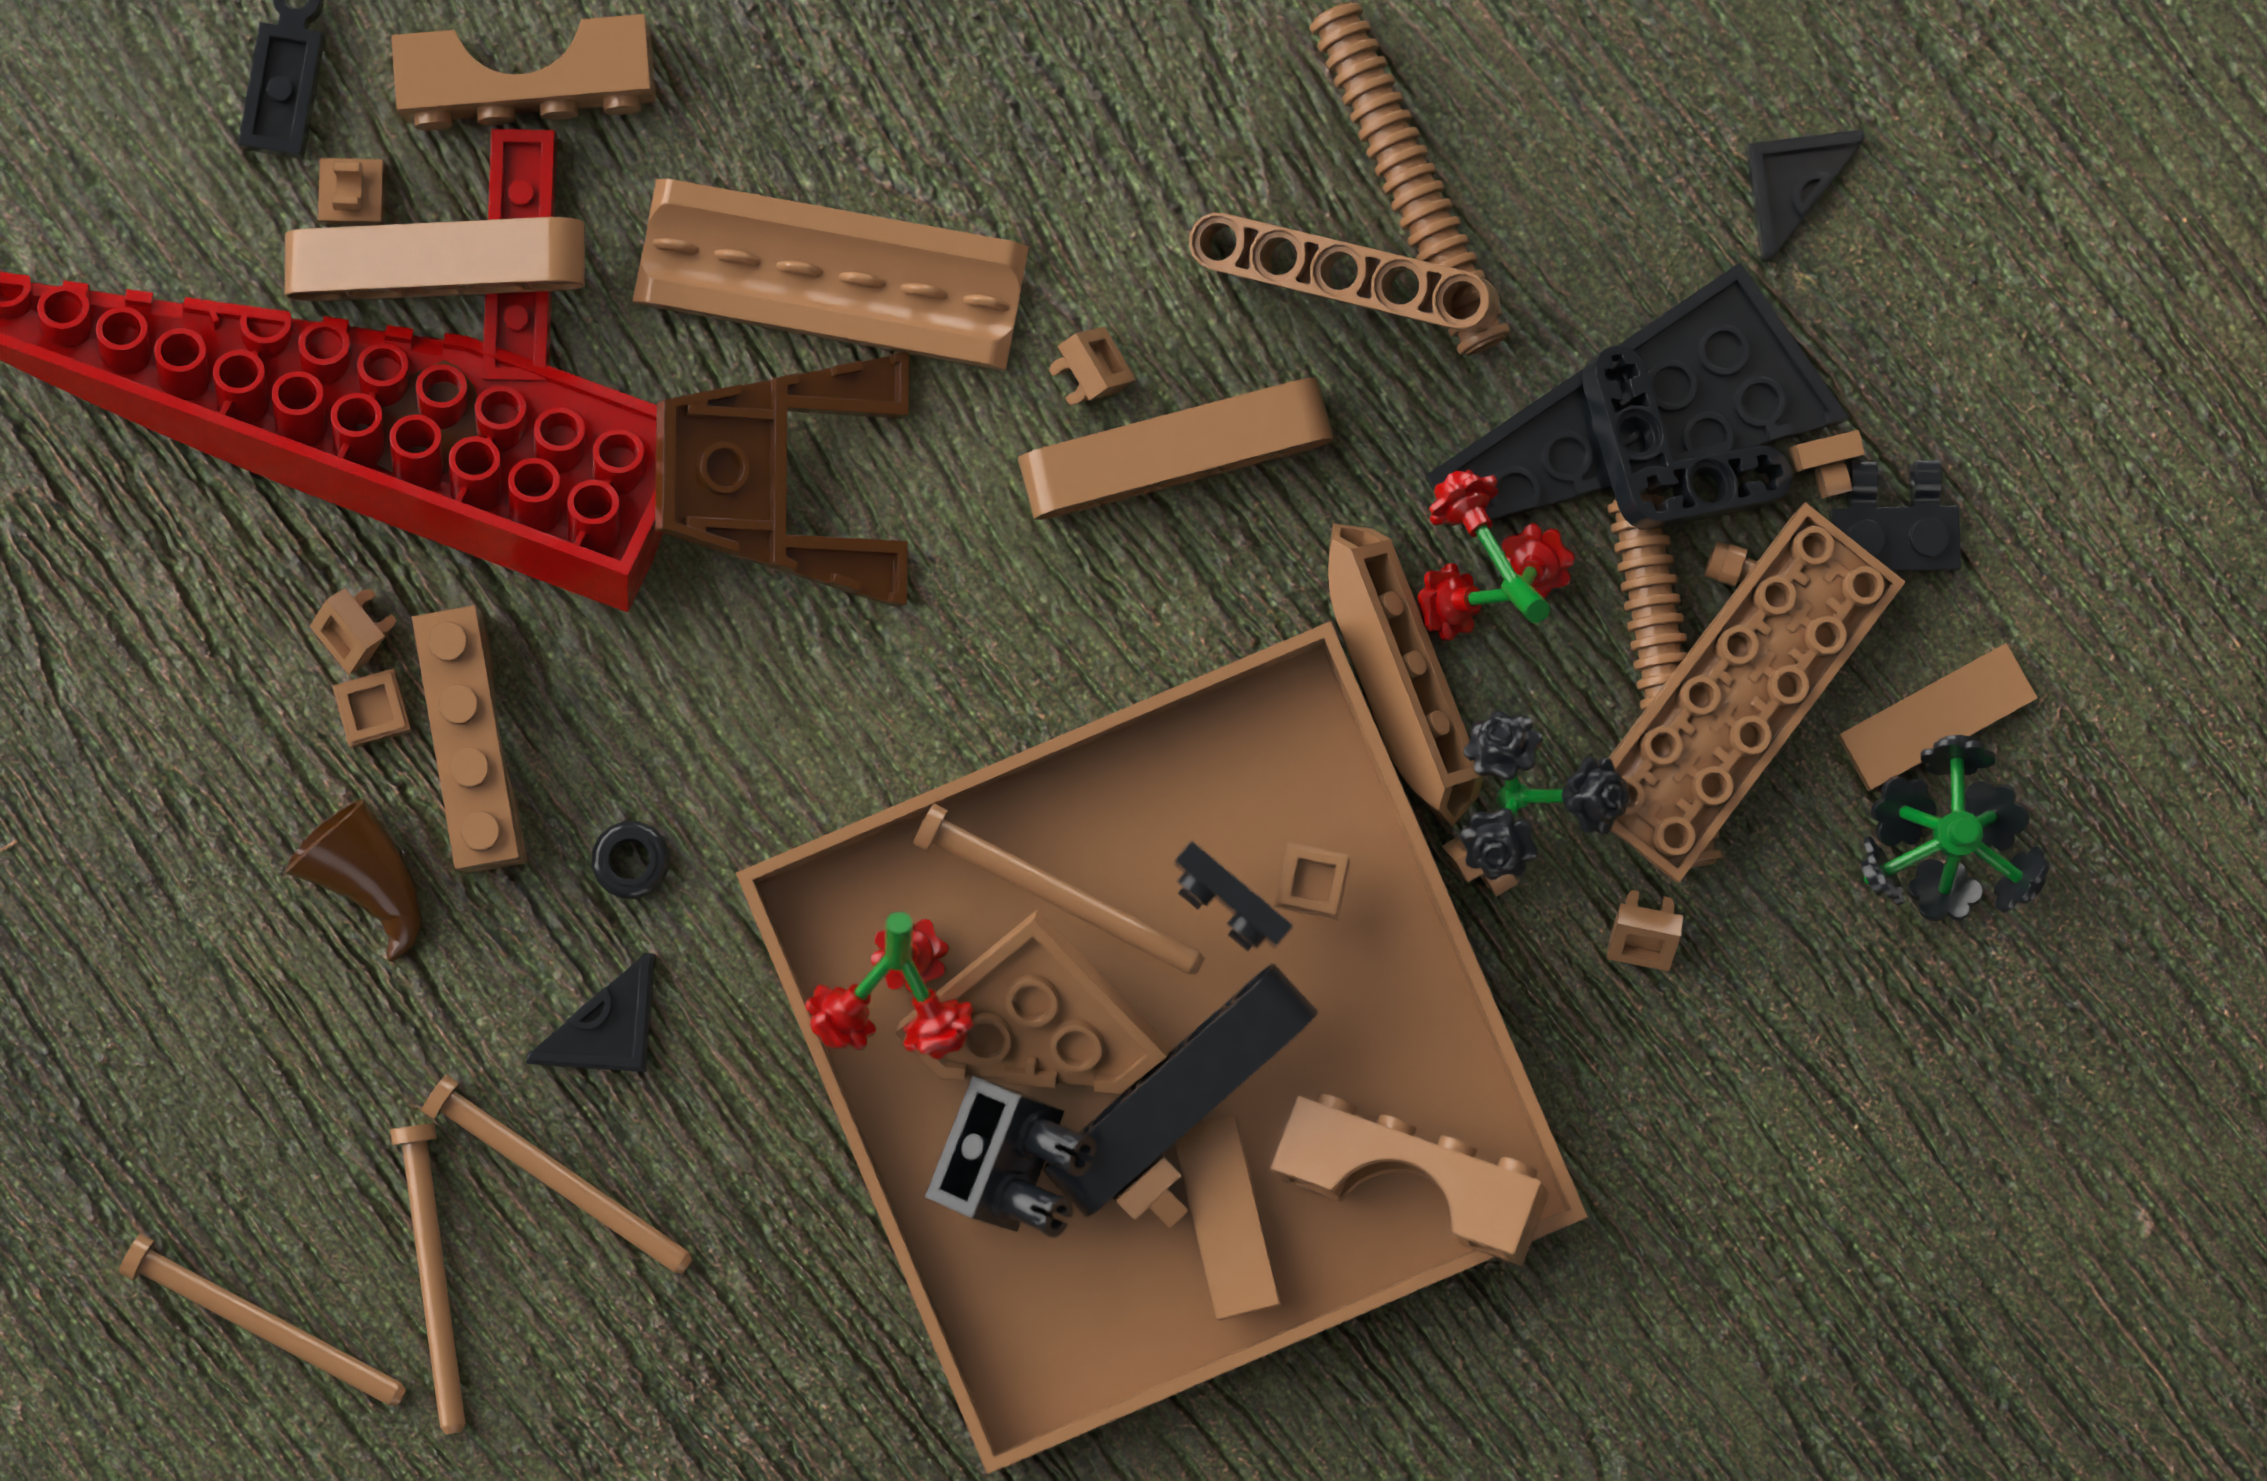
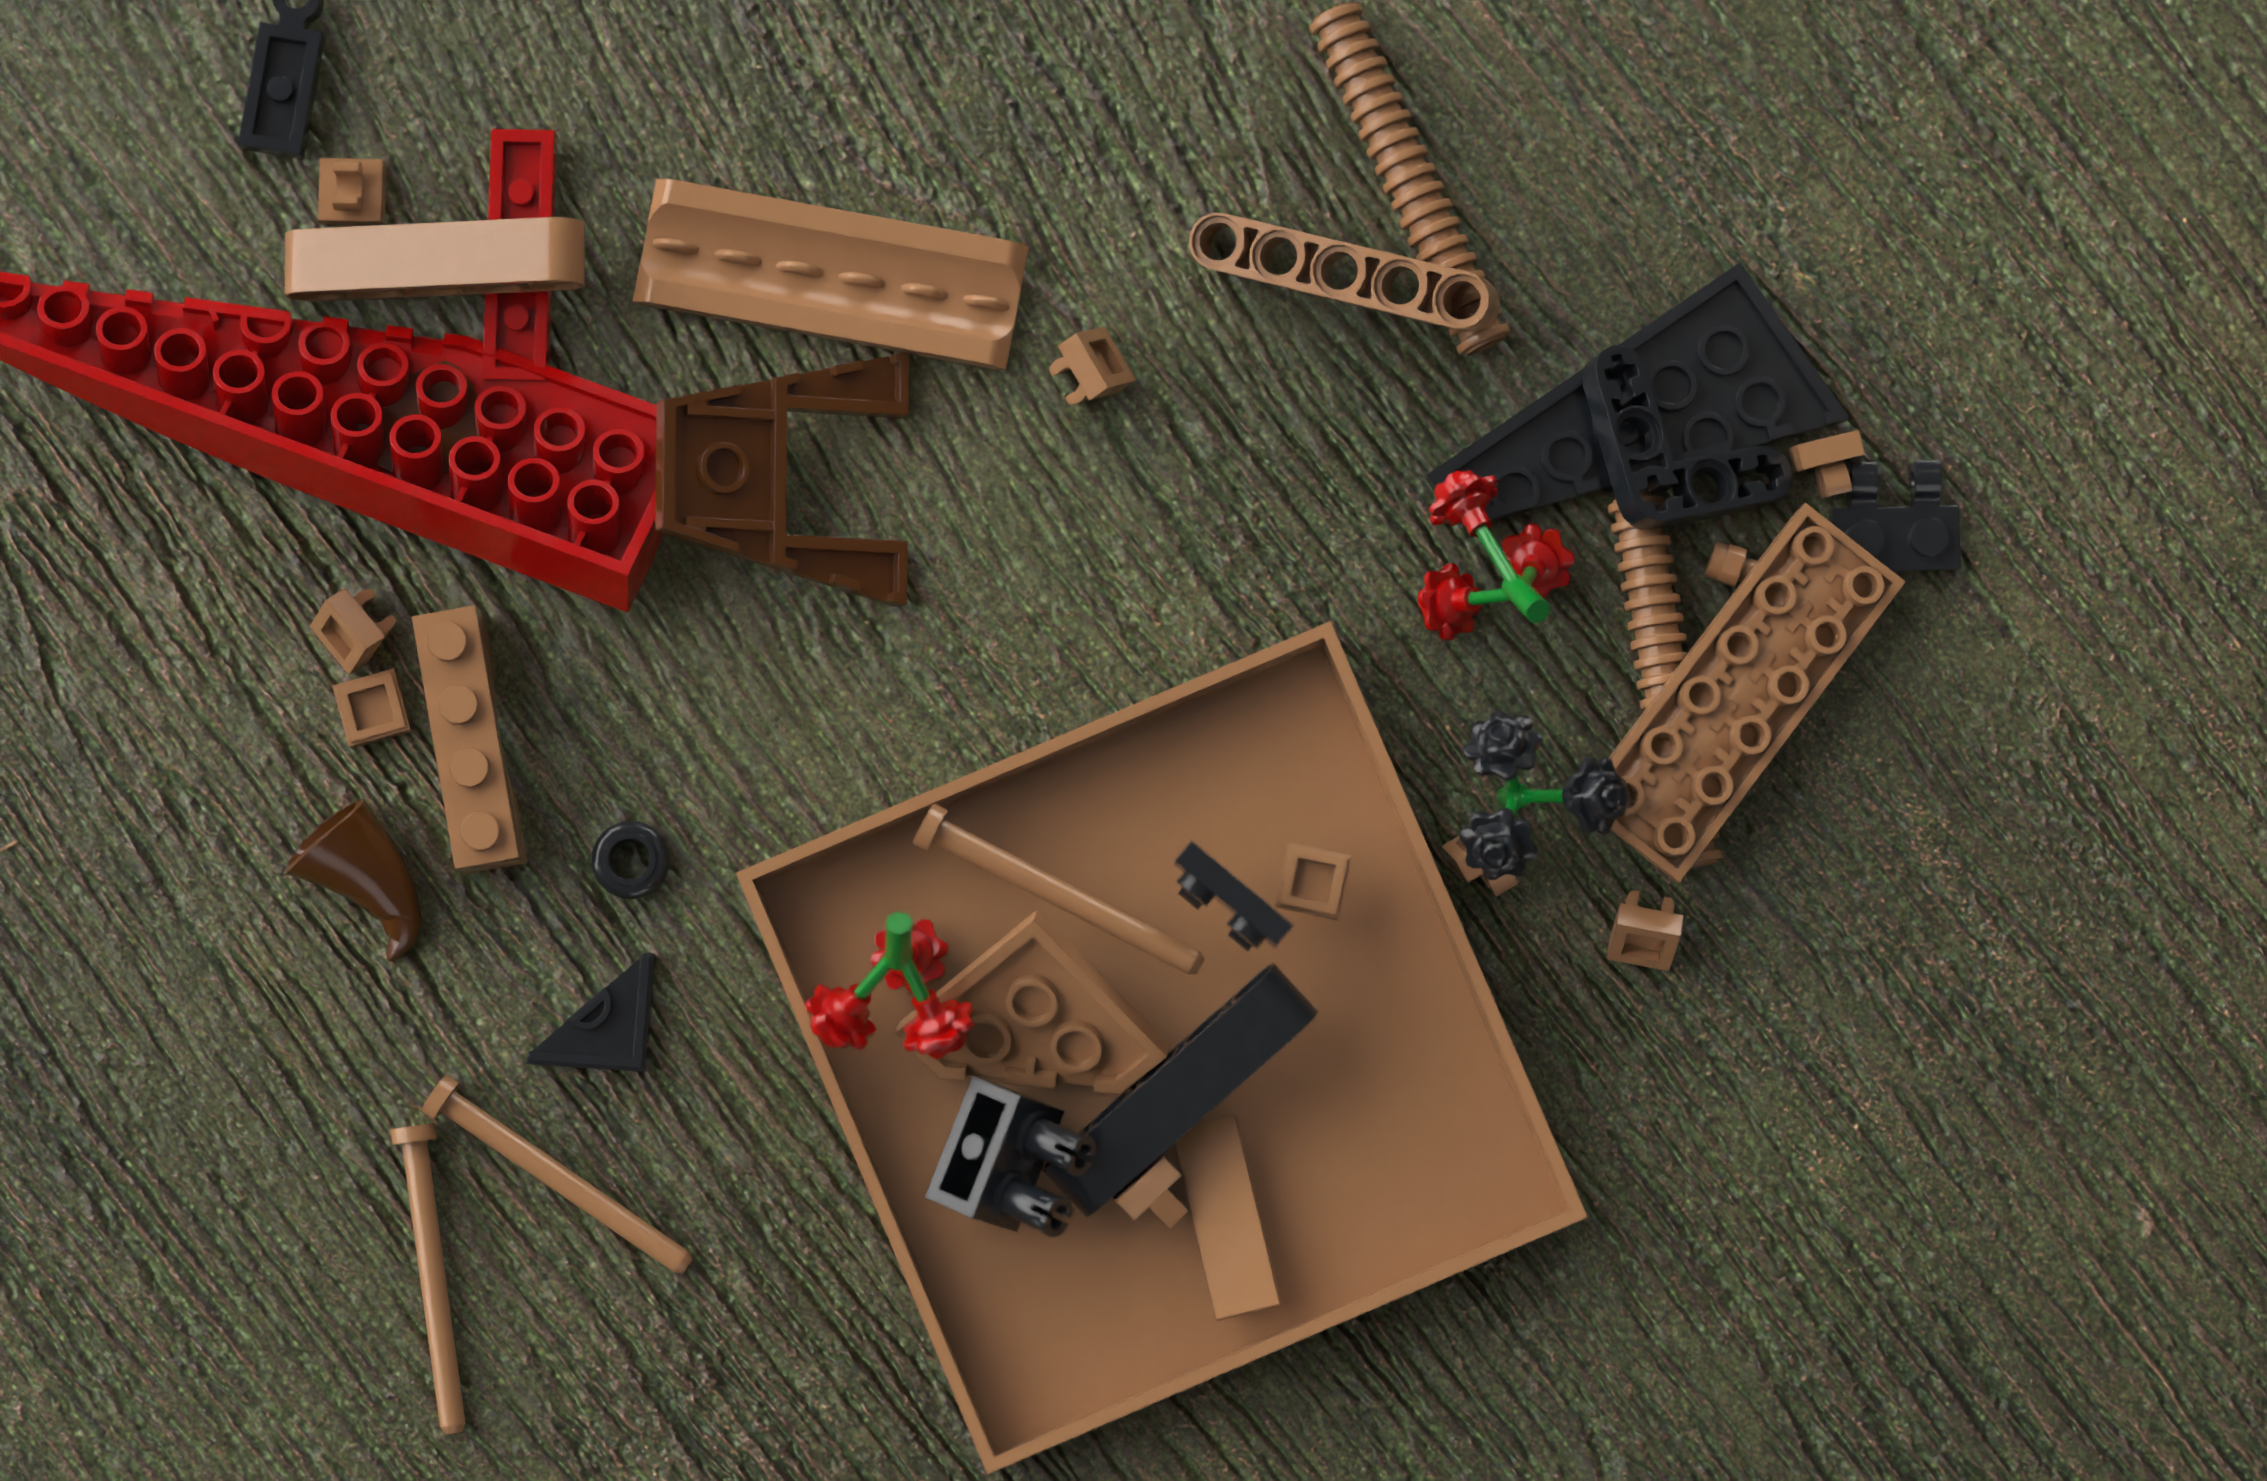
medium nougat bar [119,1233,407,1406] -> none
medium nougat arch [391,14,656,131] -> none
medium nougat beam [1018,377,1335,520] -> none
medium nougat arch [1271,1094,1549,1266] -> none
medium nougat brick [1328,523,1484,826] -> none
black tile [1745,129,1865,262] -> none
medium nougat tile [1837,643,2038,791] -> none
black plant [1861,735,2050,921] -> none

